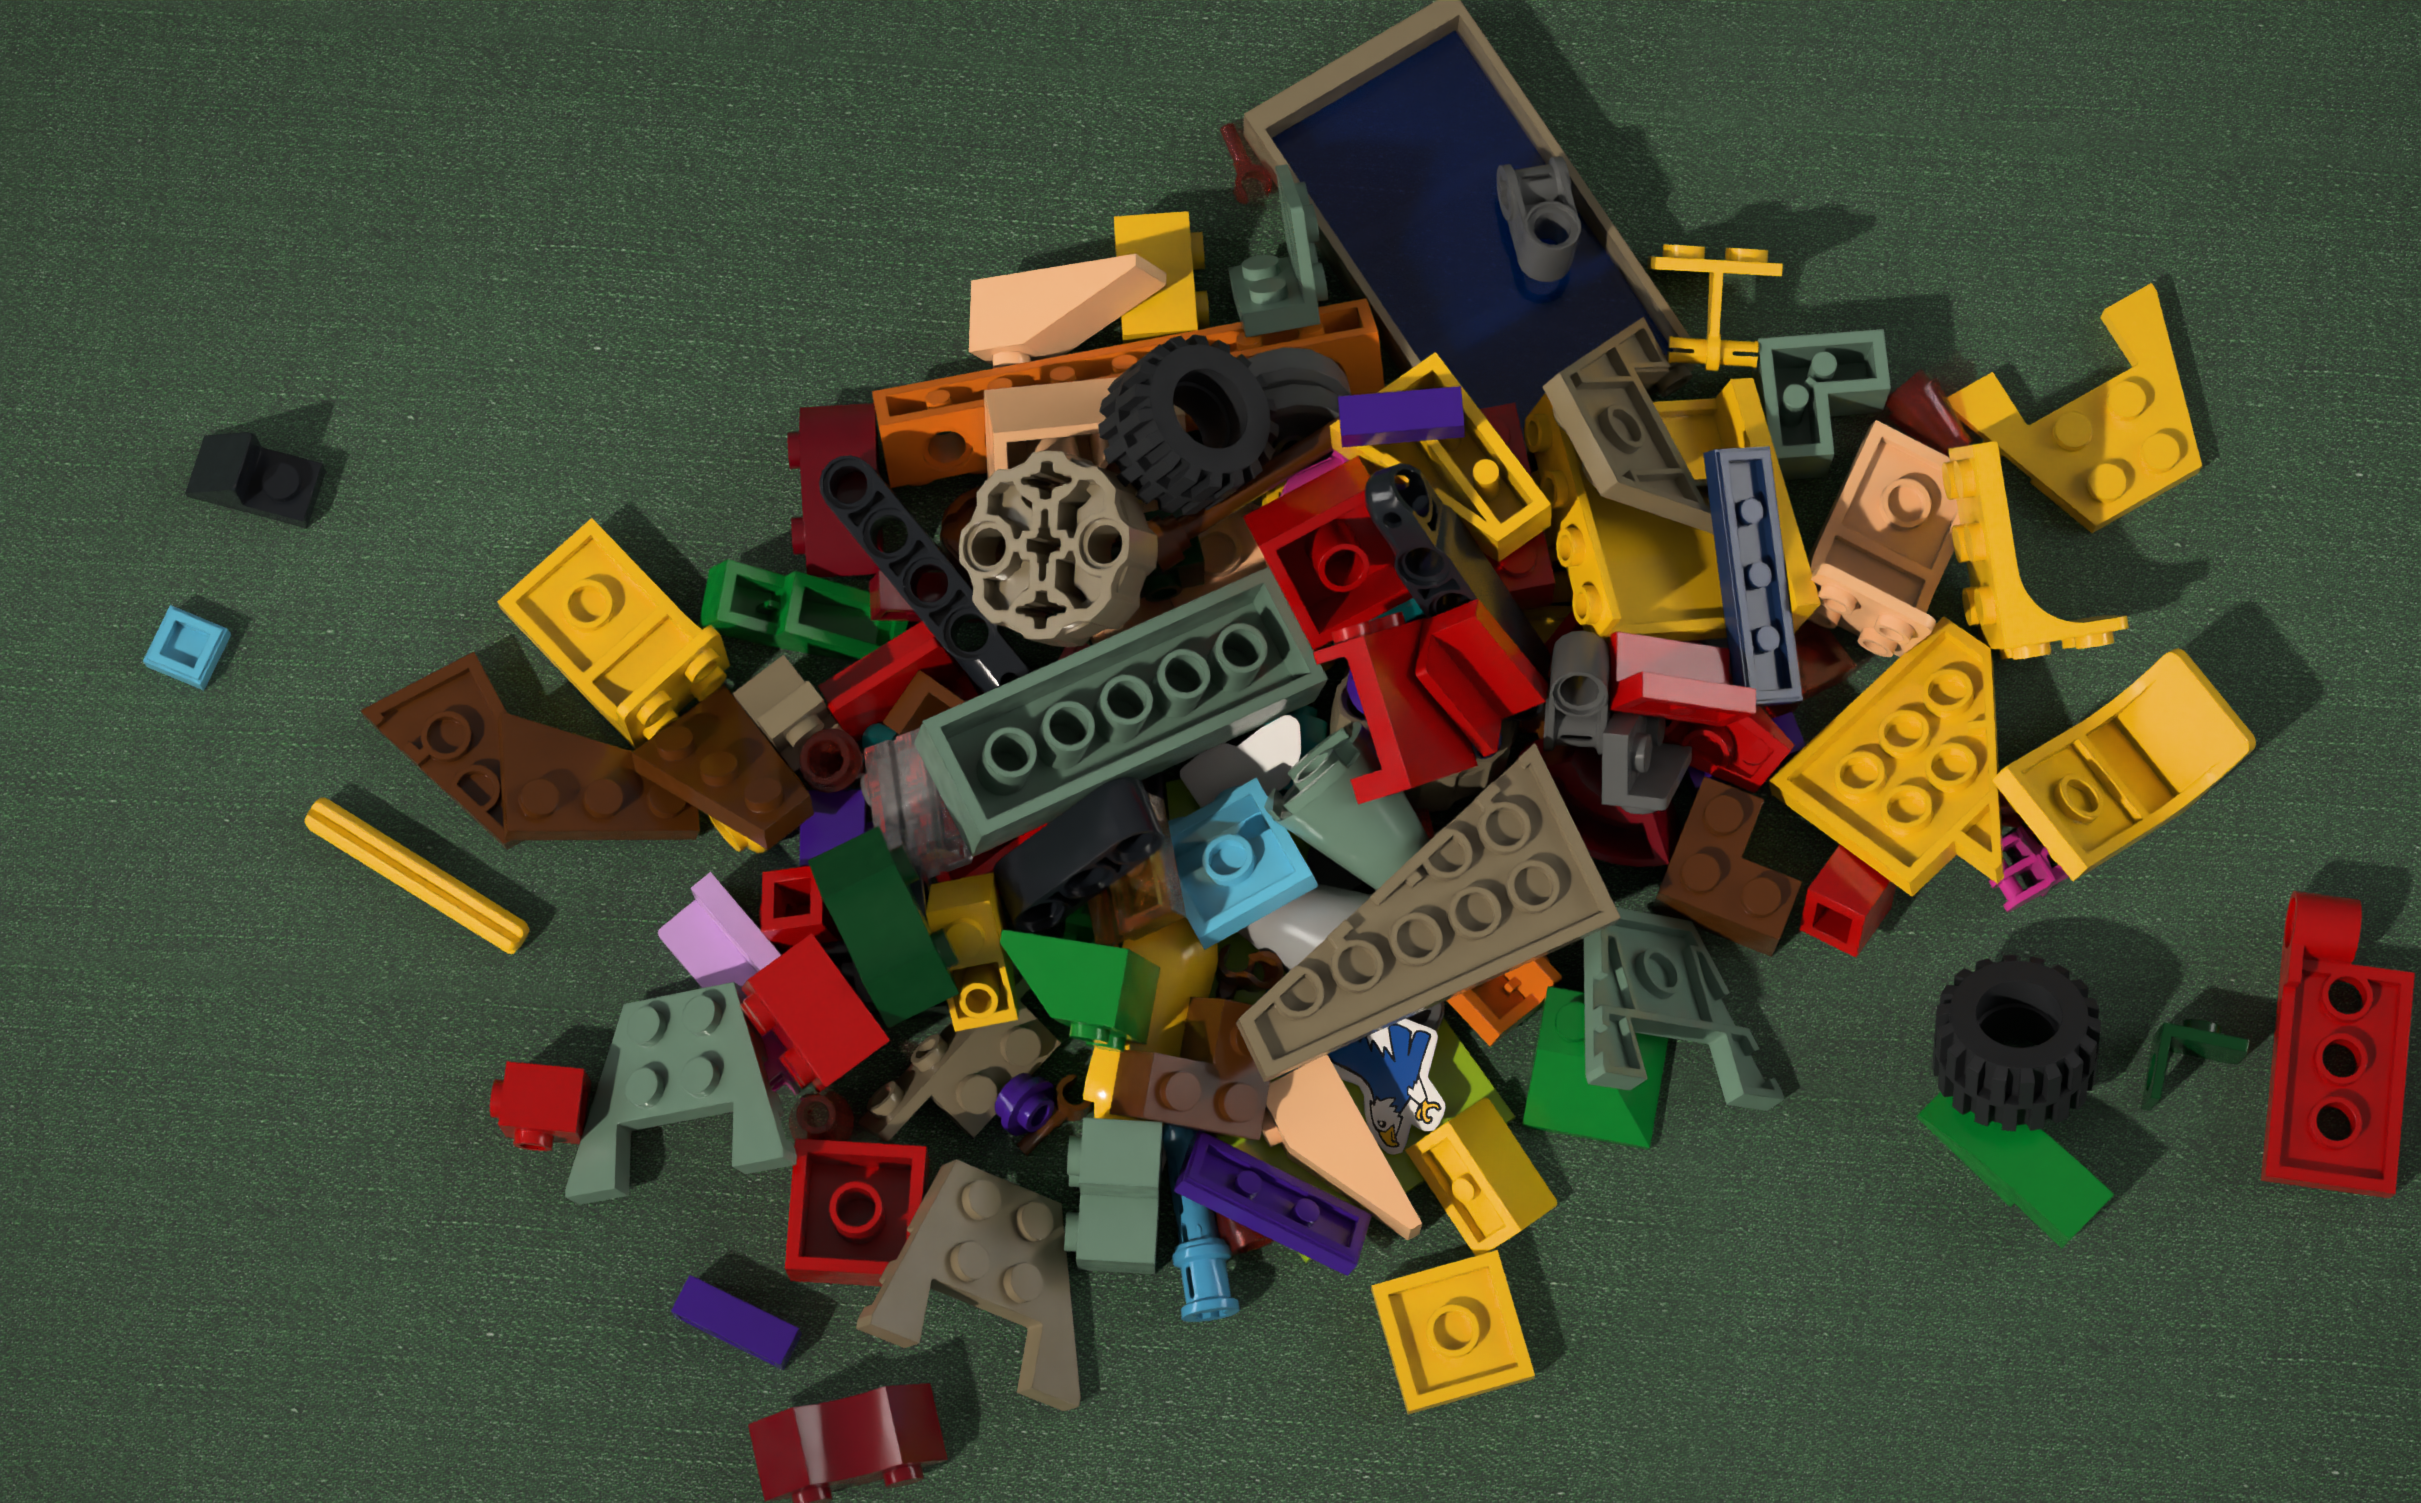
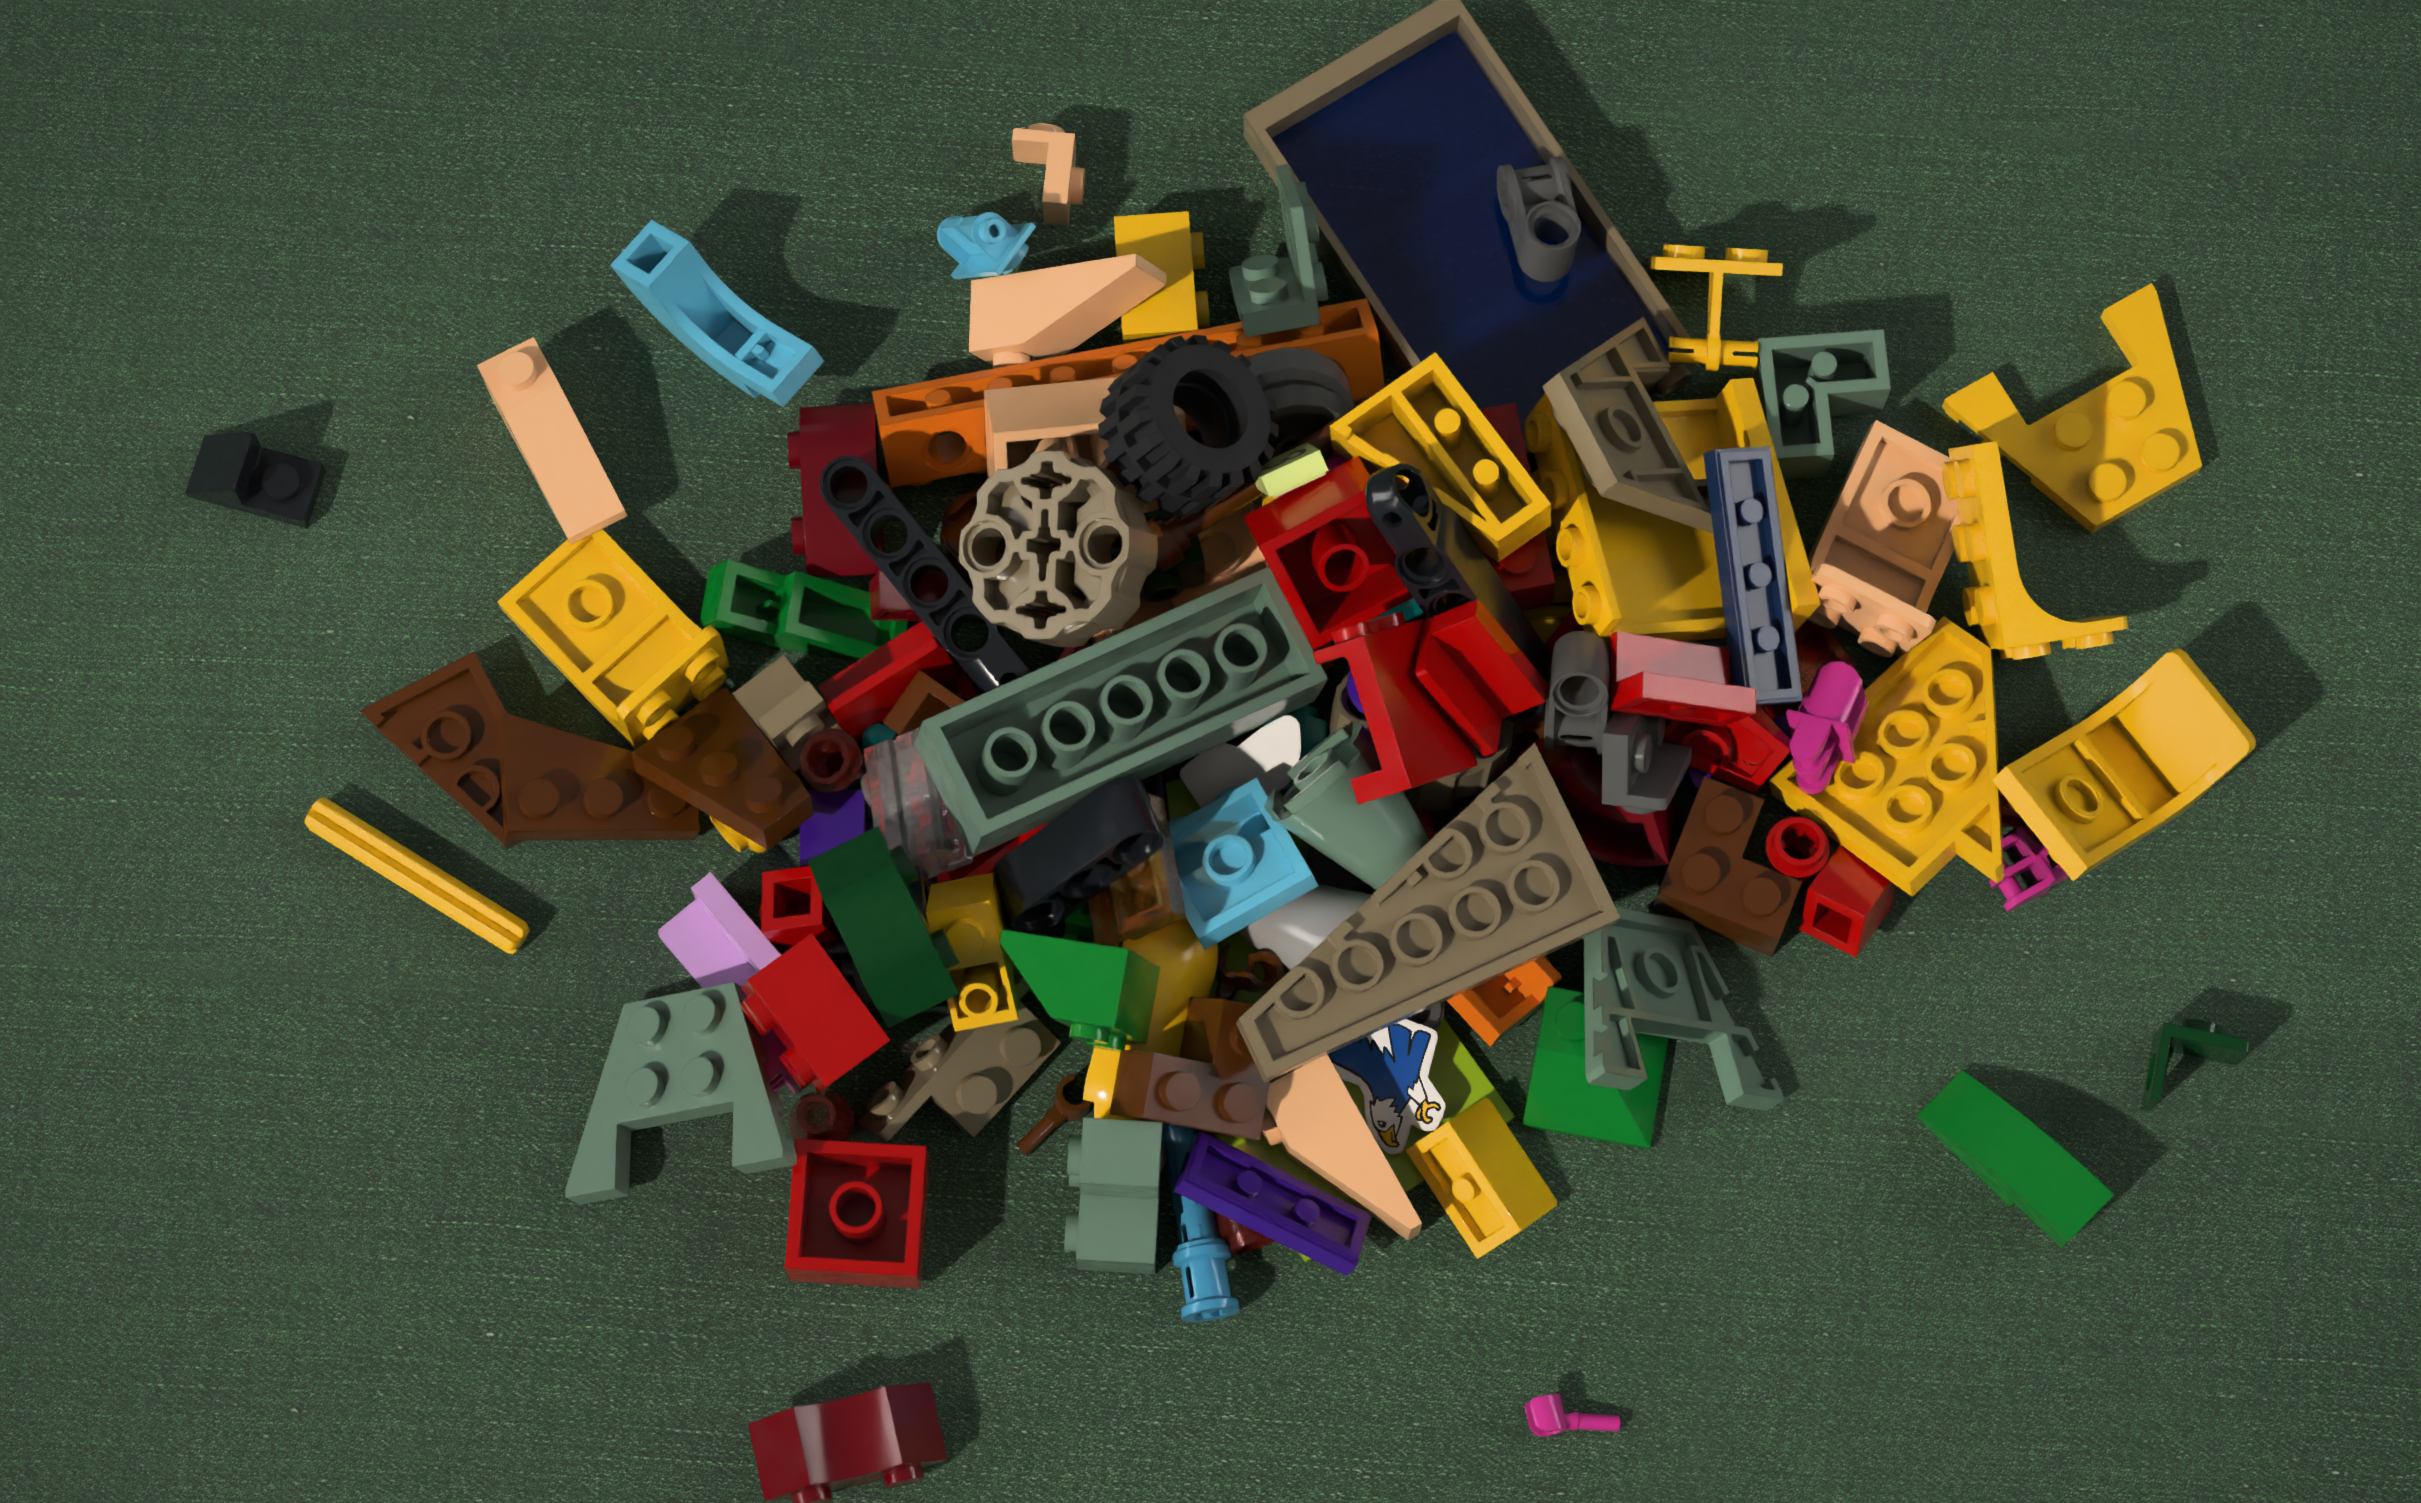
medium azure tile [143,605,231,691] -> none
red brick [490,1061,591,1151] -> none
dark purple piece [671,1275,802,1371] -> none
dark tan wing [856,1160,1081,1411] -> none
dark purple plate [995,1073,1055,1136] -> none
clear red hand [1220,123,1272,205] -> none
dark purple piece [1338,386,1465,448] -> none
yellow plate [1371,1250,1535,1415] -> none
clear red cone [1885,369,1973,457] -> none
black tyre [1932,955,2101,1131] -> none
red hinge [2261,891,2415,1199] -> none
none -> light nougat slope [477,337,627,544]
none -> medium azure arch [610,219,824,407]
none -> medium azure hinge [937,212,1036,279]
none -> light nougat bracket [1012,123,1085,225]
none -> yellowish green tile [1253,442,1329,498]
none -> dark pink hand [1525,1394,1620,1437]
none -> red cone [1766,817,1830,885]
none -> dark pink arm [1786,661,1868,794]

